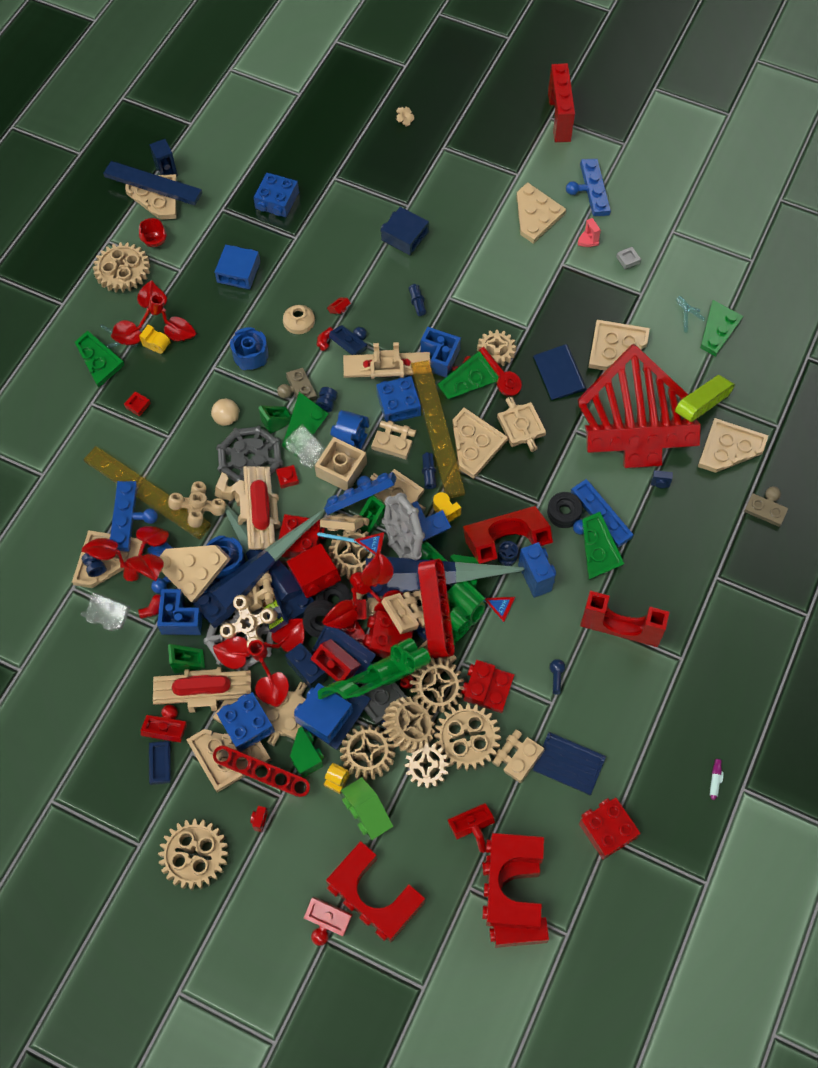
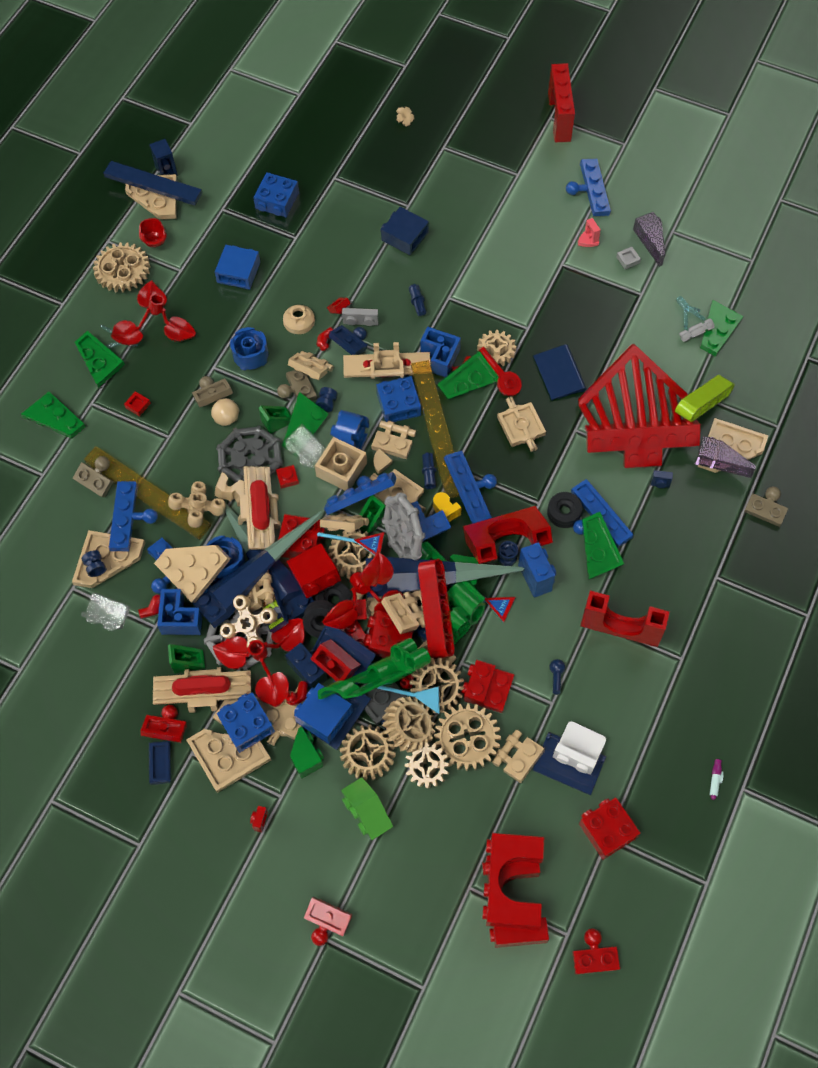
red plant [81,526,169,581] -> none
yellow leg [139,325,171,354] -> none
tan gear [158,819,229,890] -> none
red beam [213,746,310,797] -> none
yellow leg [324,763,350,794] -> none
red arch [326,841,425,942] -> none
red plate [447,803,495,853] -> none
tan plate [453,408,508,479] -> none
tan plate [516,182,566,244] -> none
tan plate [588,320,650,371] -> none
none -> green wing [21,392,86,439]
none -> dark tan plate [72,456,114,497]
none -> dark tan plate [192,376,233,408]
none -> red arm [285,681,308,706]
none -> tan plate [288,351,334,380]
none -> light grey plate [342,308,378,326]
none -> tan tile [374,449,392,474]
none -> medium azure piece [377,686,440,714]
none -> blue plate [444,451,497,524]
none -> white bracket [553,721,606,775]
none -> red plate [572,928,620,974]
none -> clear purple slope [633,212,665,267]
none -> light grey axle [679,318,714,342]
none -> clear purple slope [695,436,756,478]

